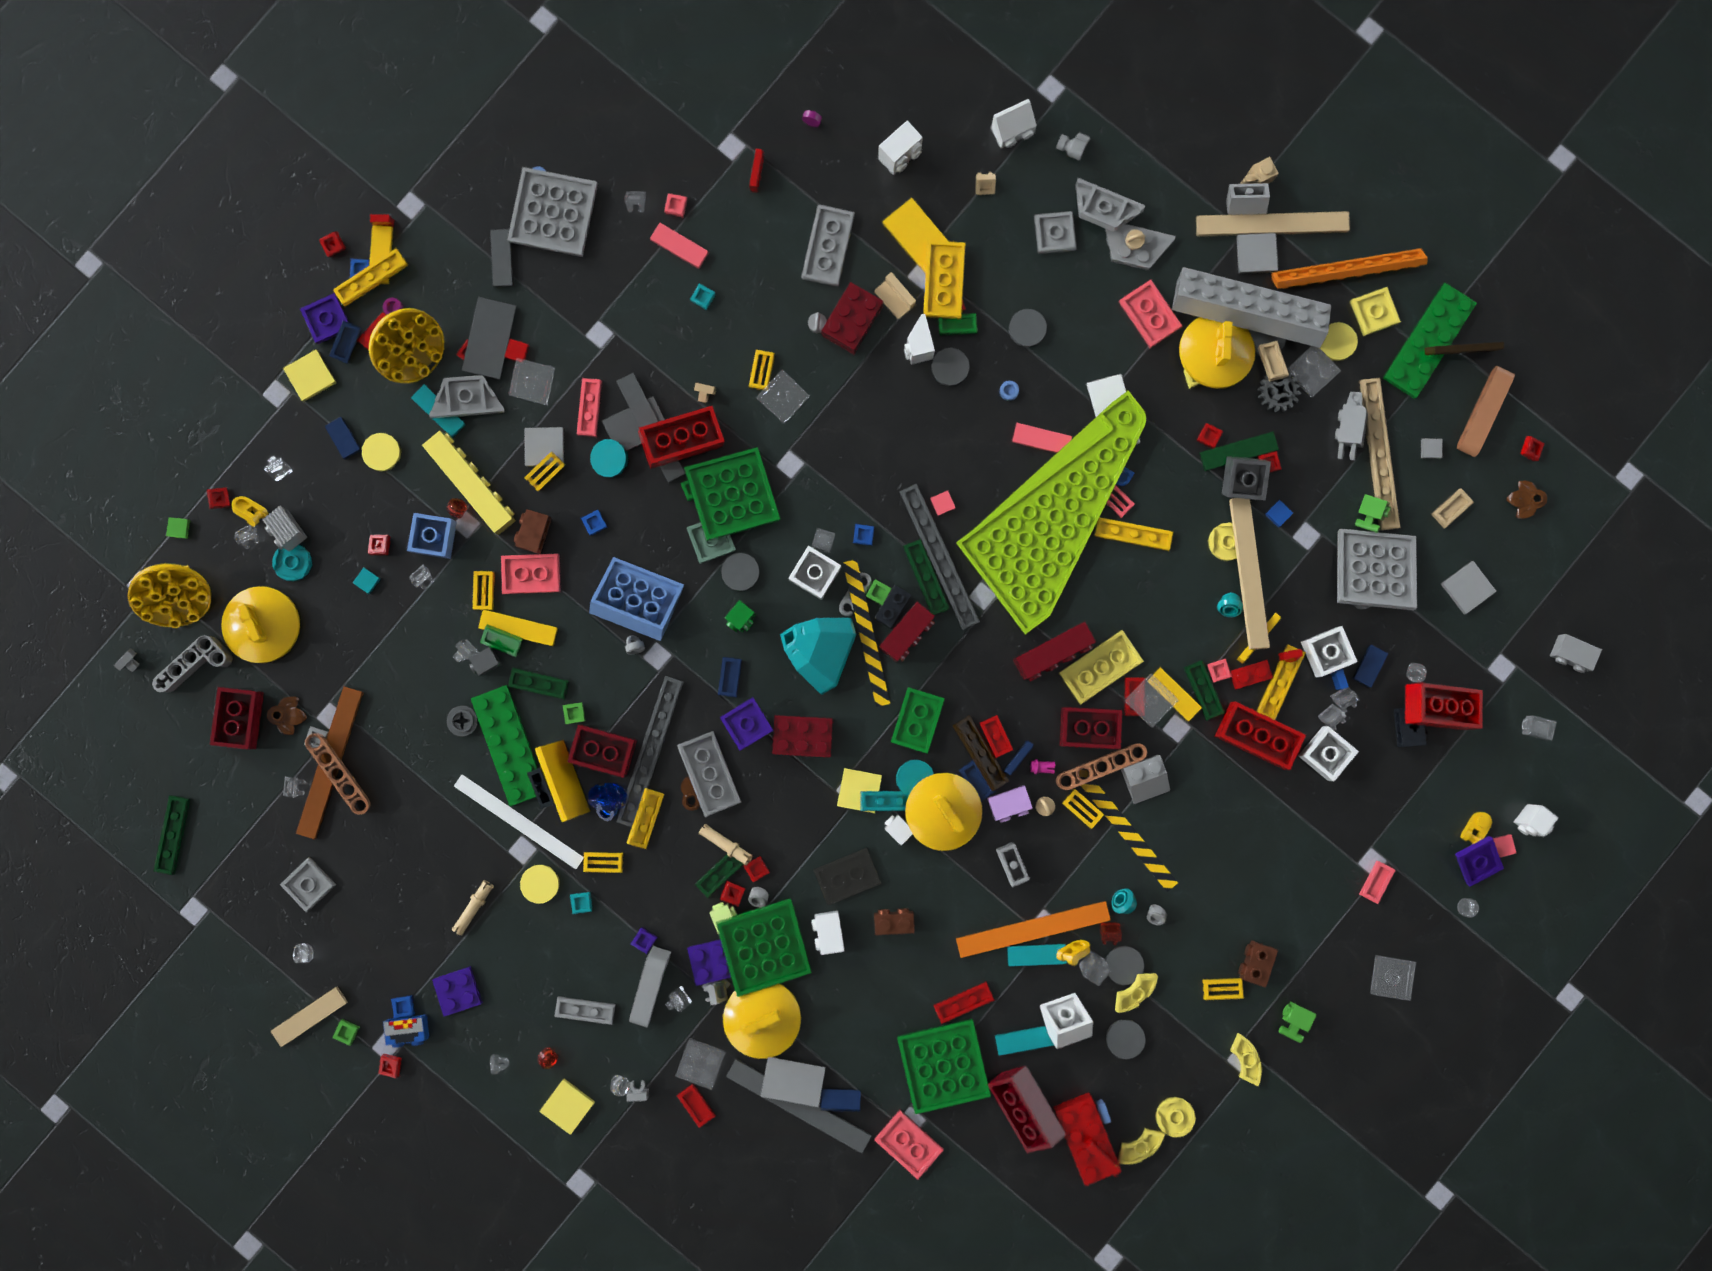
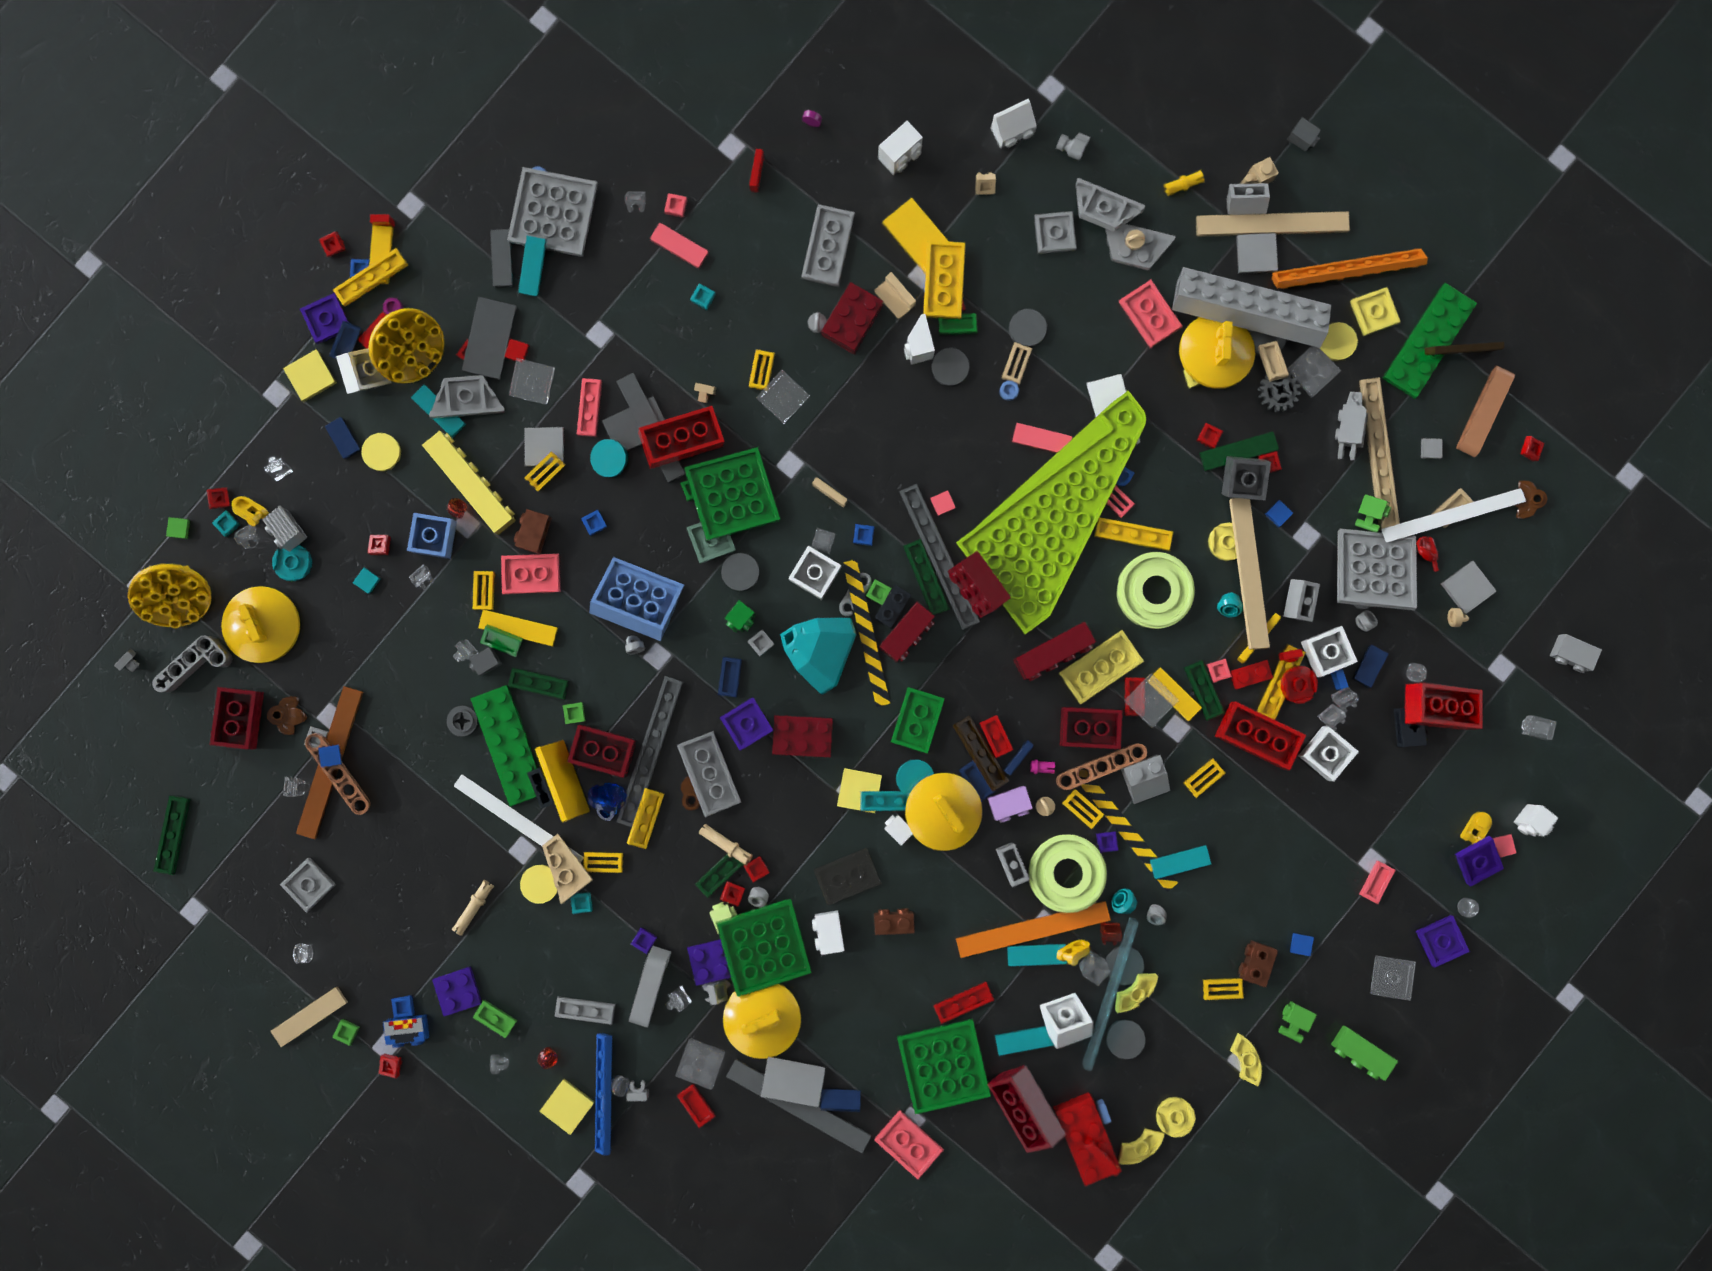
none -> teal tile [212,510,241,537]
none -> blue tile [318,745,342,767]
none -> white slope [336,348,392,394]
none -> bright green plate [473,1000,517,1038]
none -> teal tile [518,235,547,296]
none -> tan wing [542,834,593,904]
none -> blue tile [595,1033,612,1155]
none -> light grey tile [747,629,775,656]
none -> tan tile [812,478,847,508]
none -> dark red brick [947,550,1011,618]
none -> tan tile [1001,342,1032,385]
none -> yellowish green piece [1028,835,1107,913]
none -> clear light blue tile [1083,917,1139,1071]
none -> dark purple tile [1096,831,1119,853]
none -> yellowish green piece [1117,552,1195,629]
none -> teal tile [1150,845,1211,879]
none -> yellow pin [1164,170,1204,196]
none -> yellow tile [1183,758,1226,798]
none -> red tile [1281,665,1318,704]
none -> light grey brick [1283,579,1320,622]
none -> dark grey brick [1287,117,1321,152]
none -> blue tile [1290,933,1314,956]
none -> bright green brick [1331,1025,1398,1081]
none -> light grey tile [1356,610,1378,631]
none -> white sticker [1381,488,1526,542]
none -> red piece [1416,536,1439,571]
none -> dark purple plate [1416,915,1470,968]
none -> tan tile [1448,608,1469,627]

